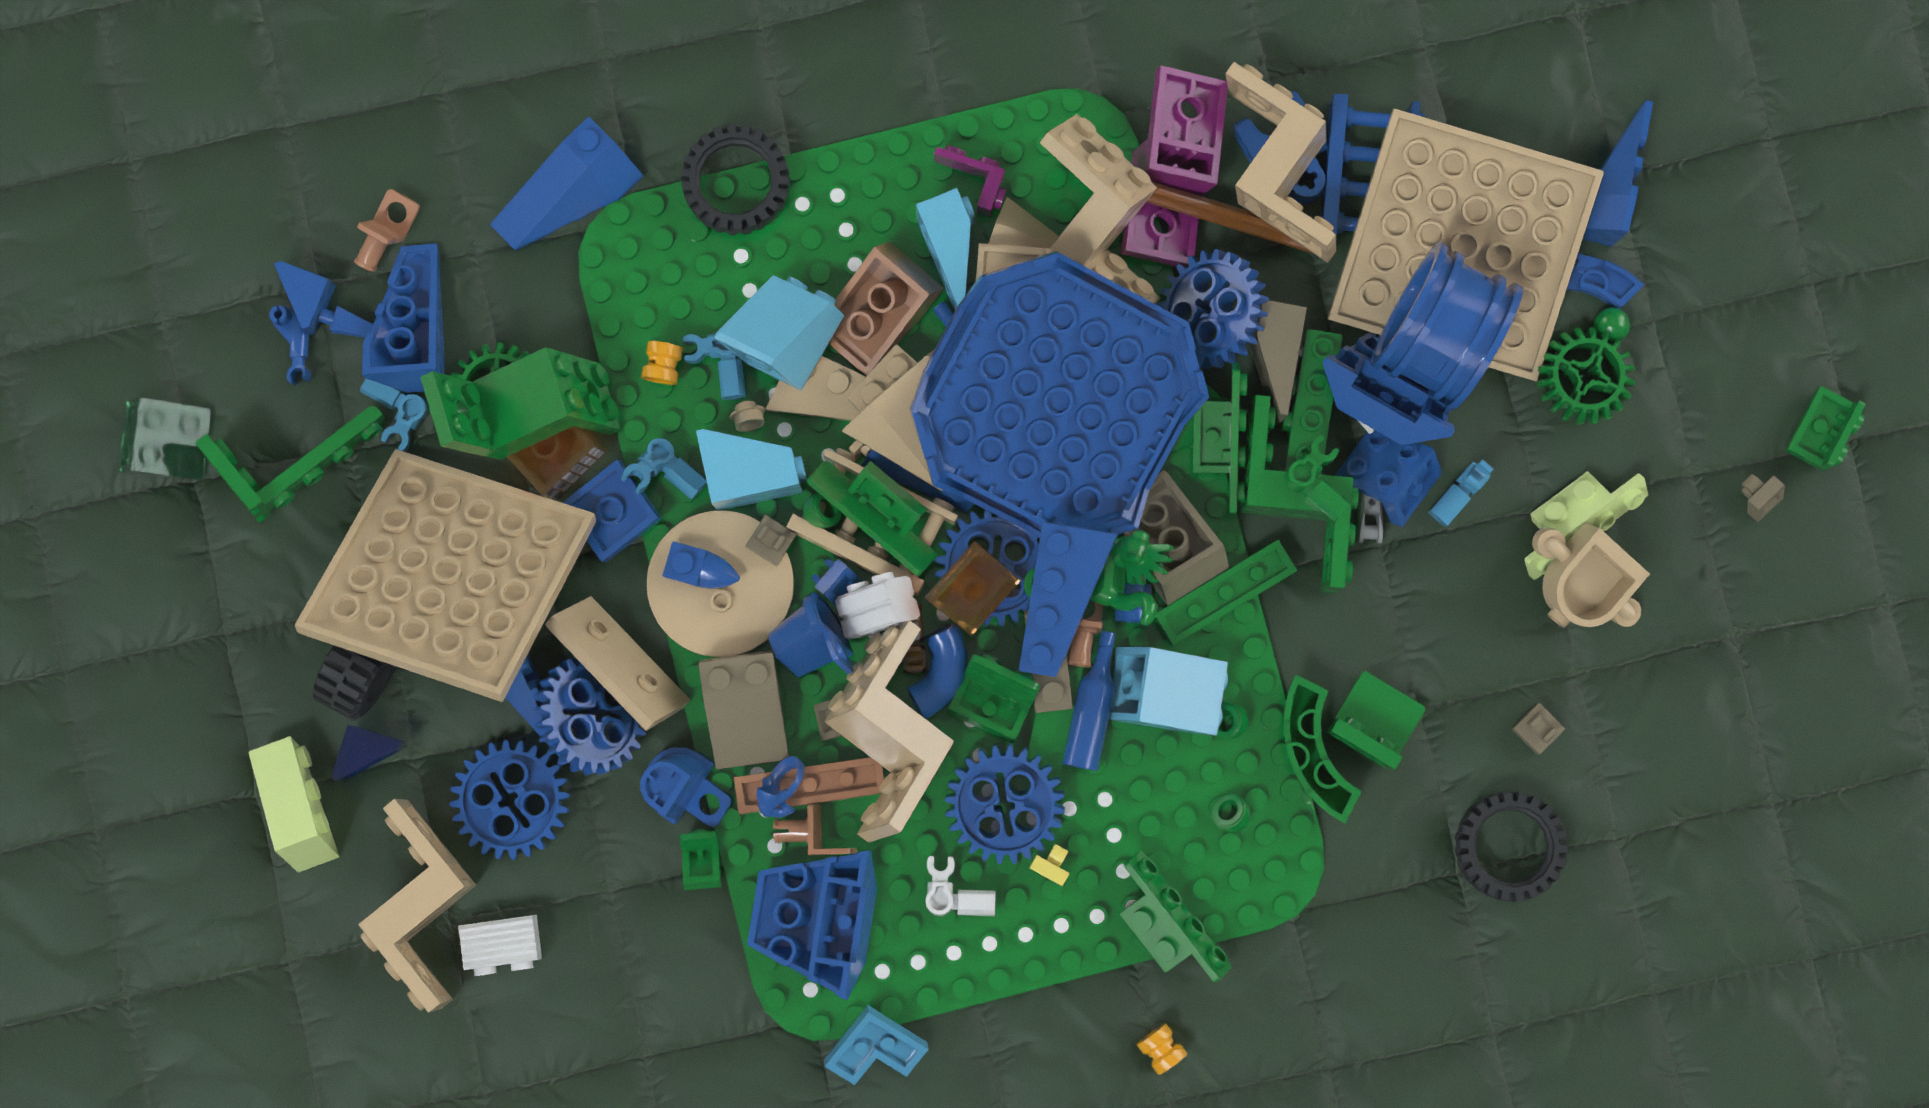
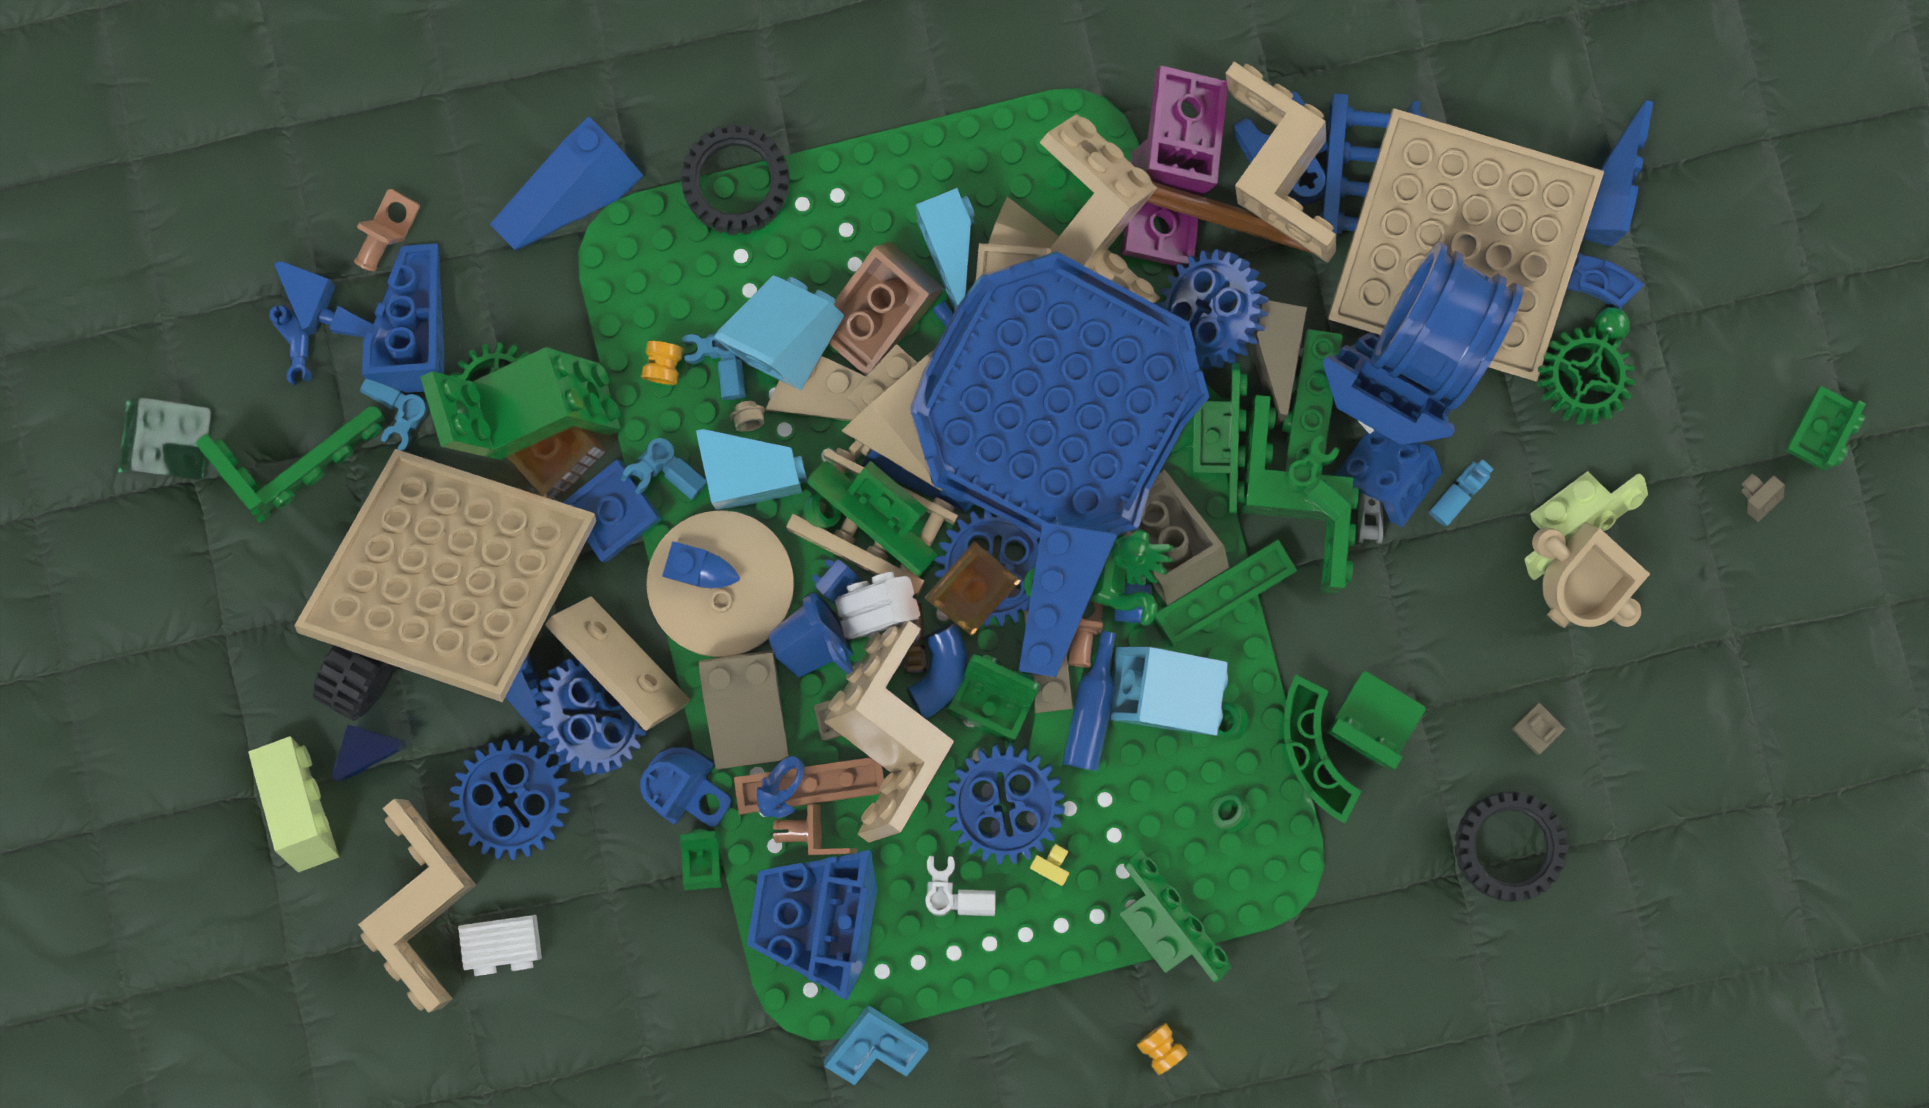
dark tan tile [745,515,796,567] -> none
magenta bracket [934,145,1007,218] -> none

